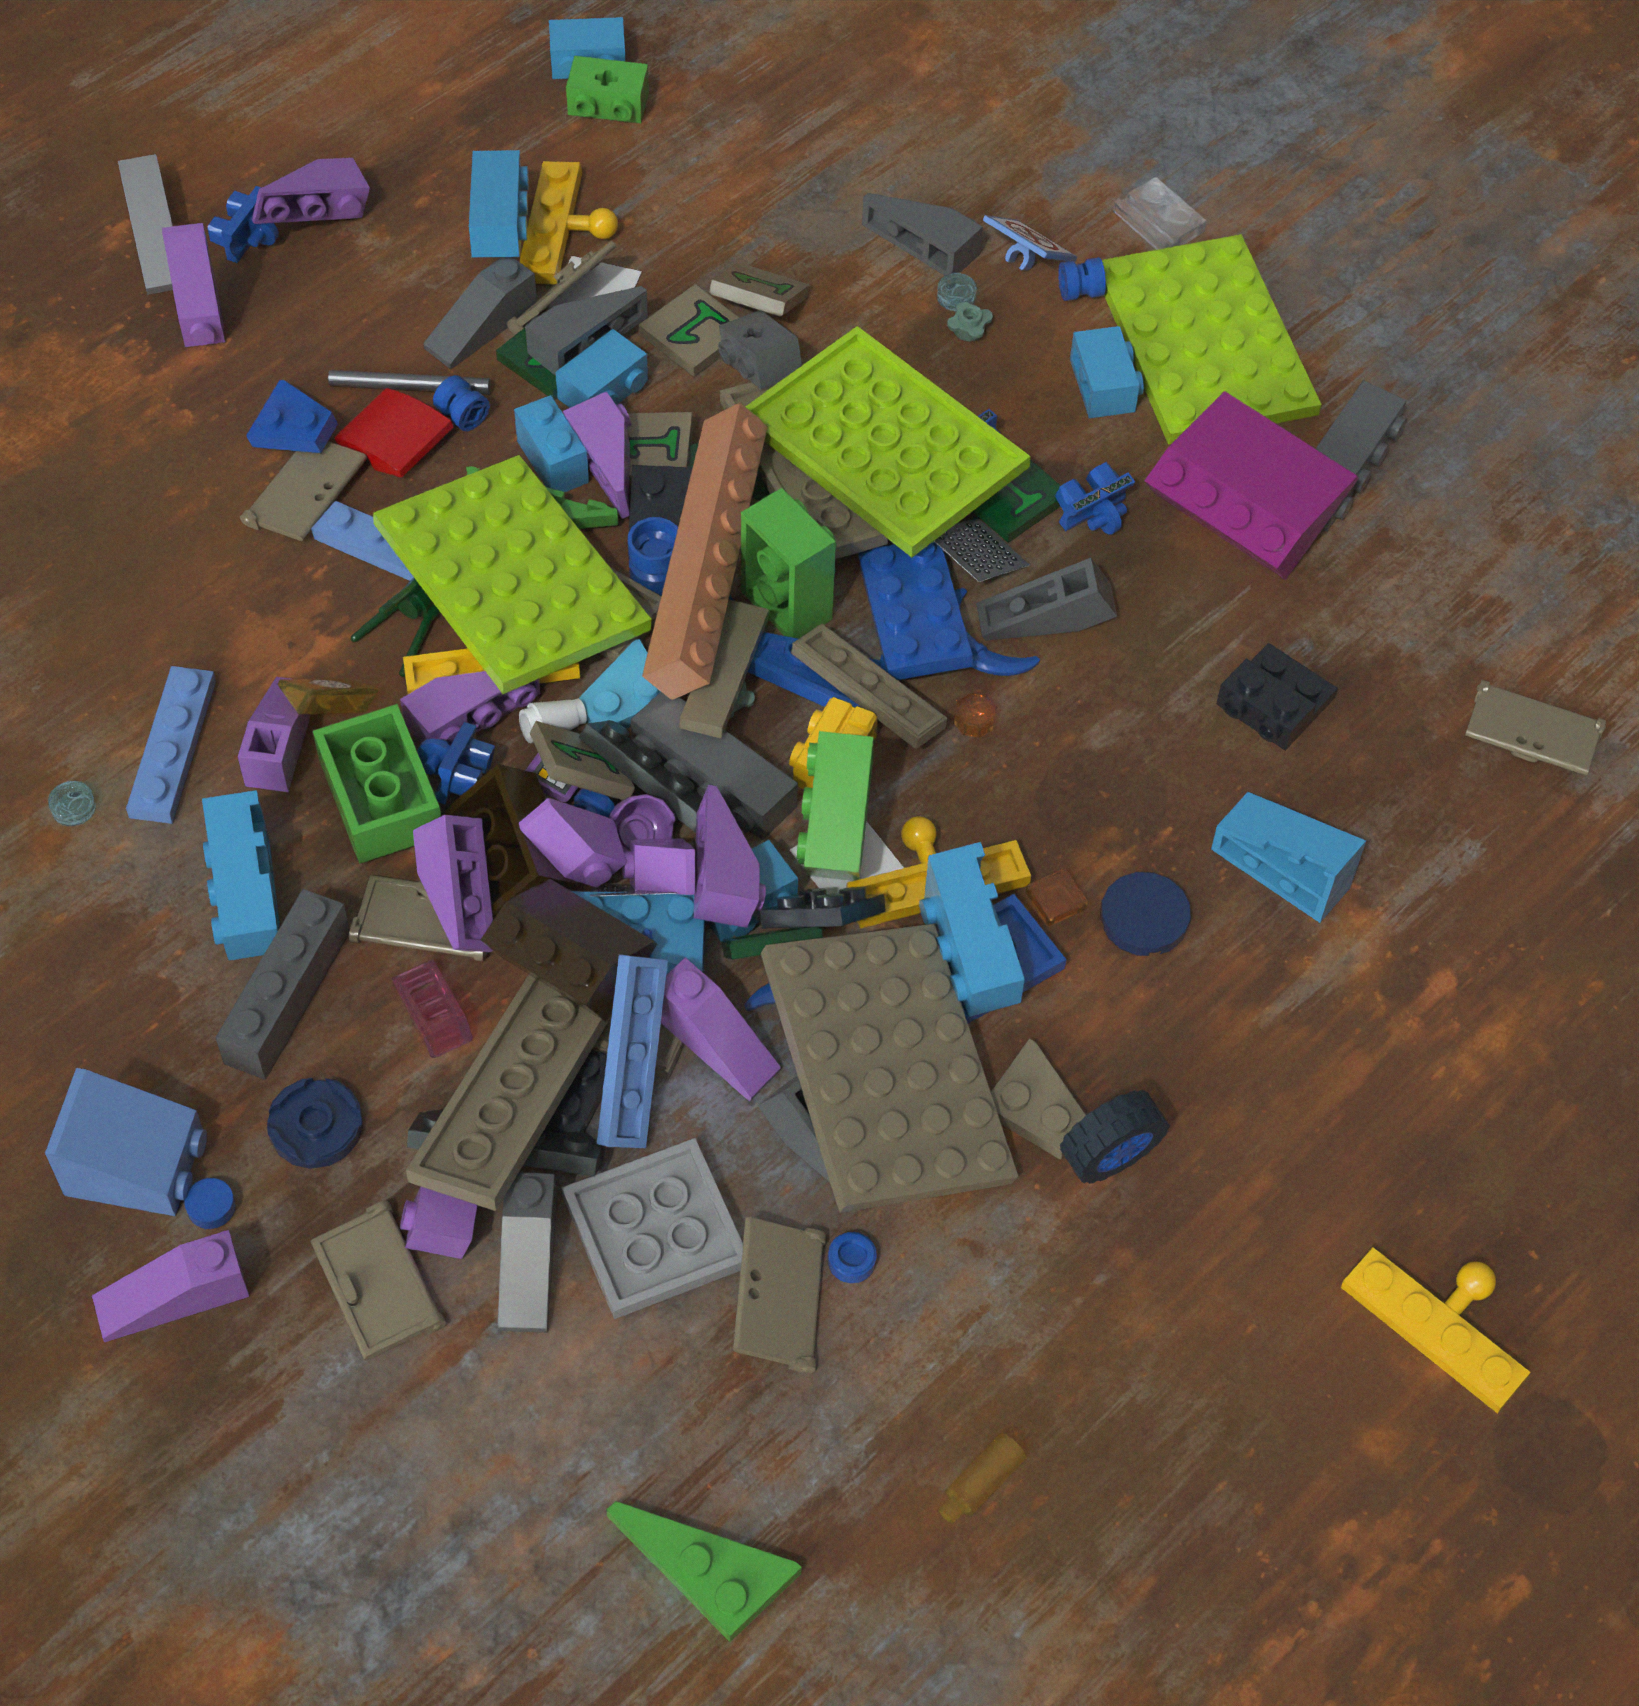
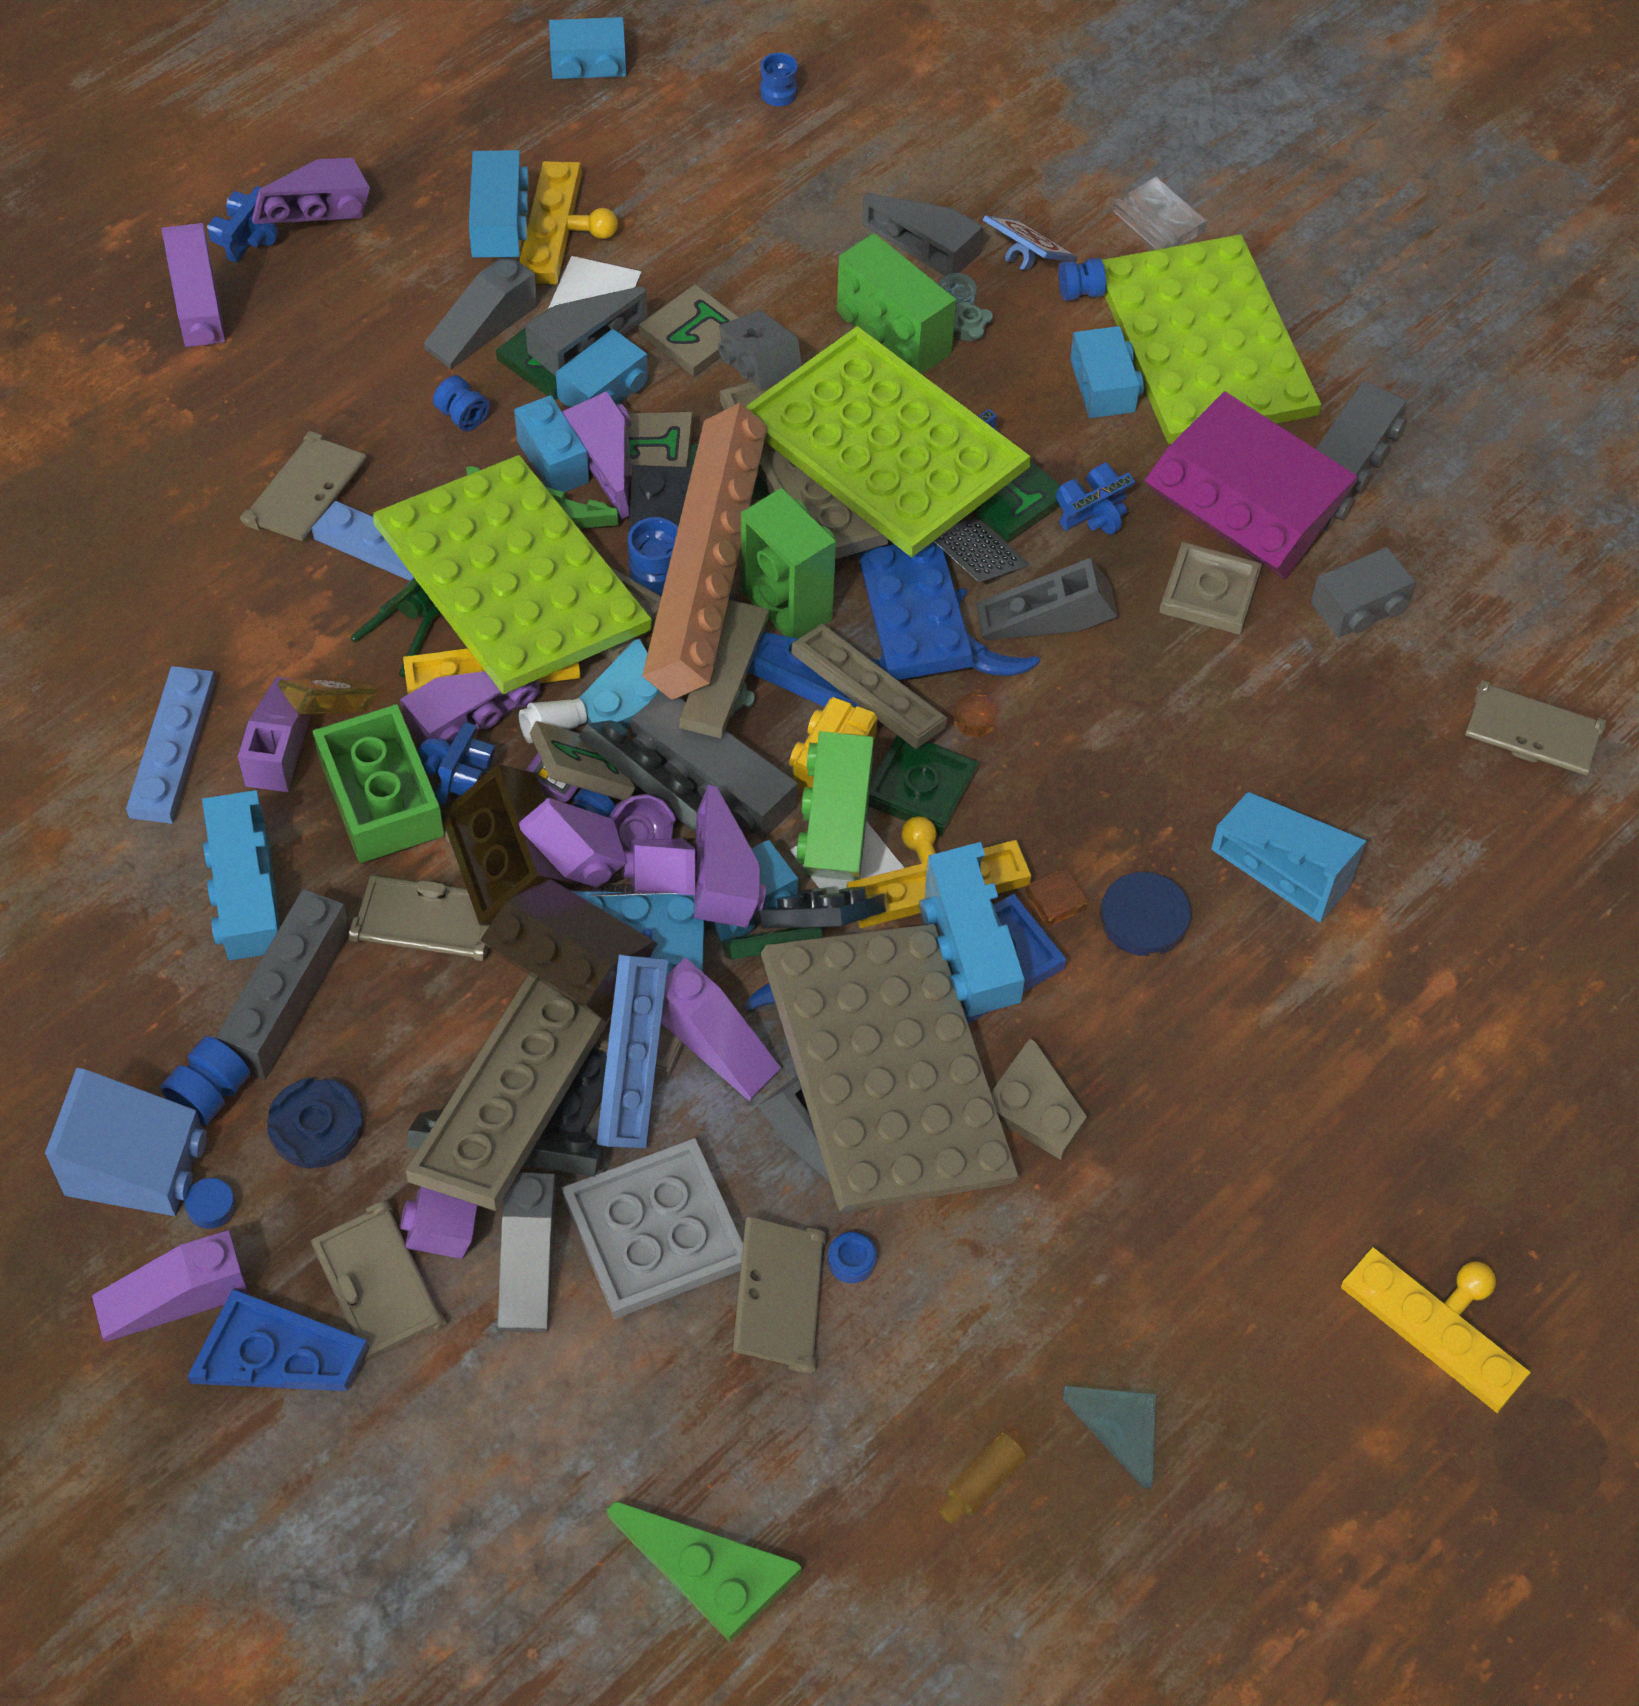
clear light blue tile [48,781,96,826] -> none
light grey slope [118,154,173,295] -> none
blue wing [246,380,338,453] -> none
flat silver bar [328,370,491,394] -> none
red slope [334,388,454,478] -> none
clear pink slope [391,959,473,1058] -> none
medium lavender slope [413,815,493,952] -> none
dark tan door [507,241,616,334] -> none
bright green brick [566,56,649,123] -> none
dark tan tile [709,262,810,317] -> none
black wheel [1060,1090,1169,1184] -> none
black plate [1216,642,1338,751] -> none
none -> blue wheel [159,1036,251,1126]
none -> blue wing [187,1289,369,1391]
none -> blue wheel [760,52,798,107]
none -> bright green brick [837,233,956,374]
none -> dark green tile [868,735,979,836]
none -> clear light blue tile [1062,1386,1156,1489]
none -> dark tan tile [1159,542,1262,635]
none -> dark grey brick [1310,547,1416,638]

